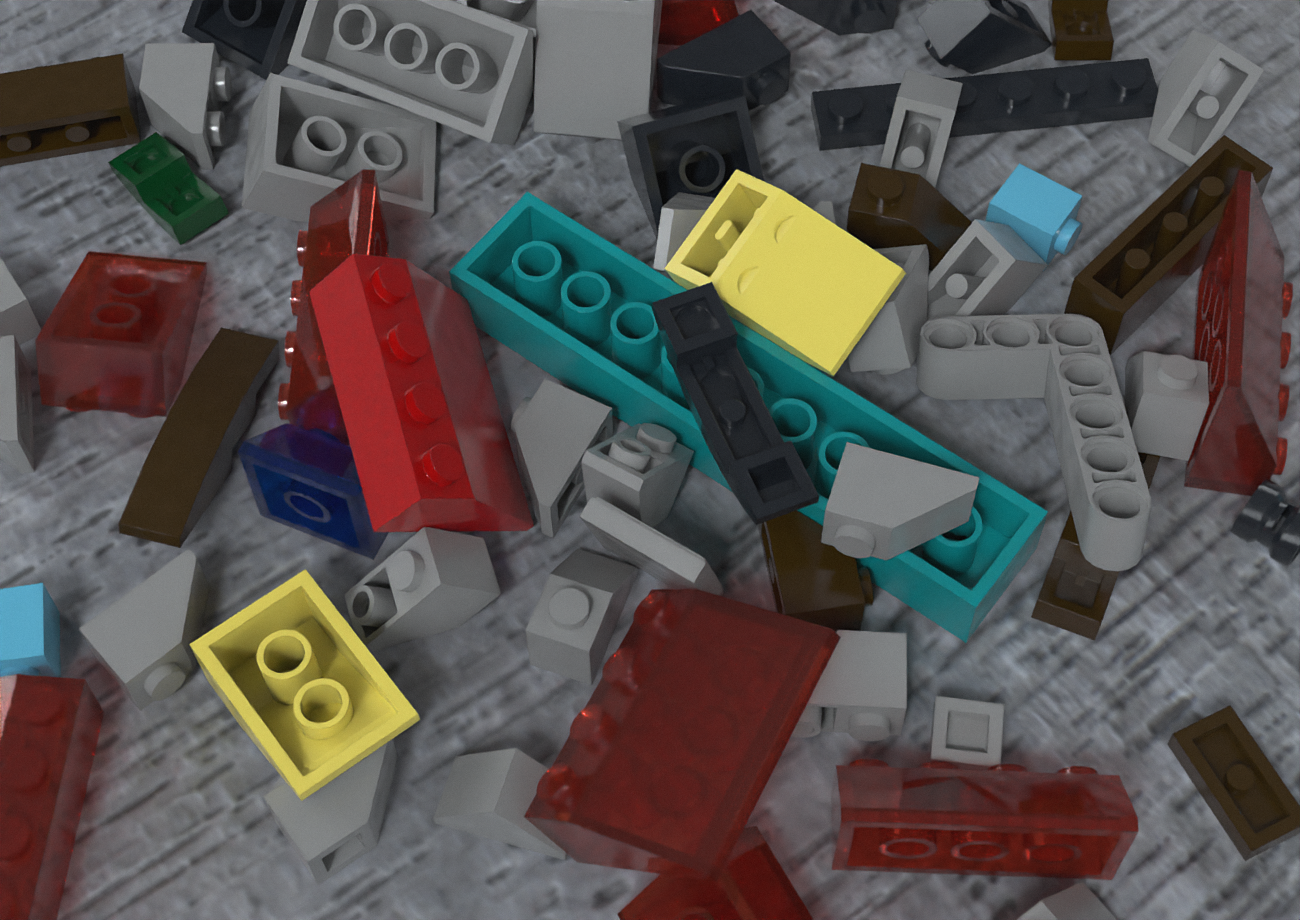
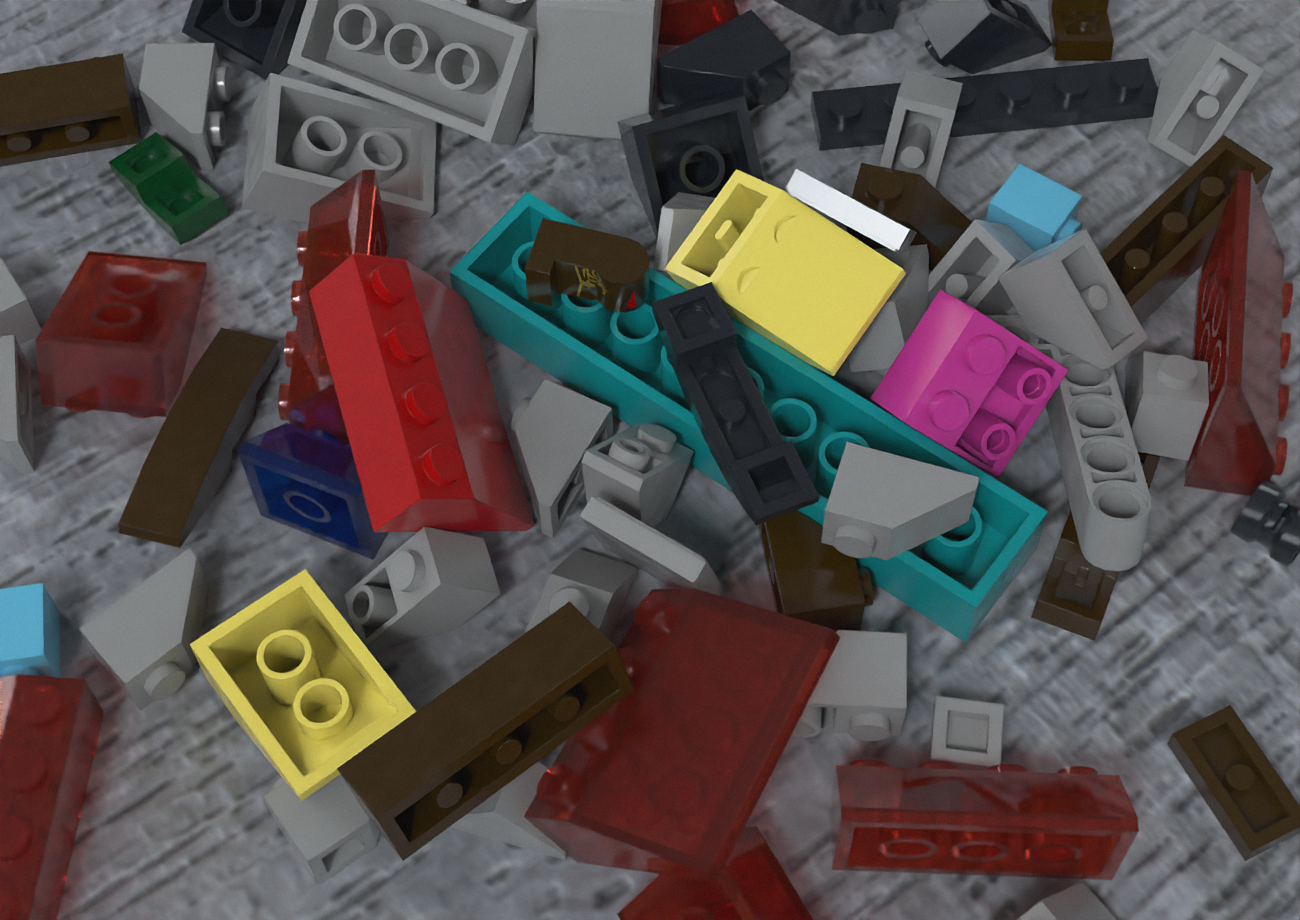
none -> dark brown brick [337,601,635,861]
none -> dark brown leg [525,218,650,313]
none -> tile [785,169,917,253]
none -> dark pink slope [871,289,1069,479]
none -> light grey slope [998,228,1148,370]

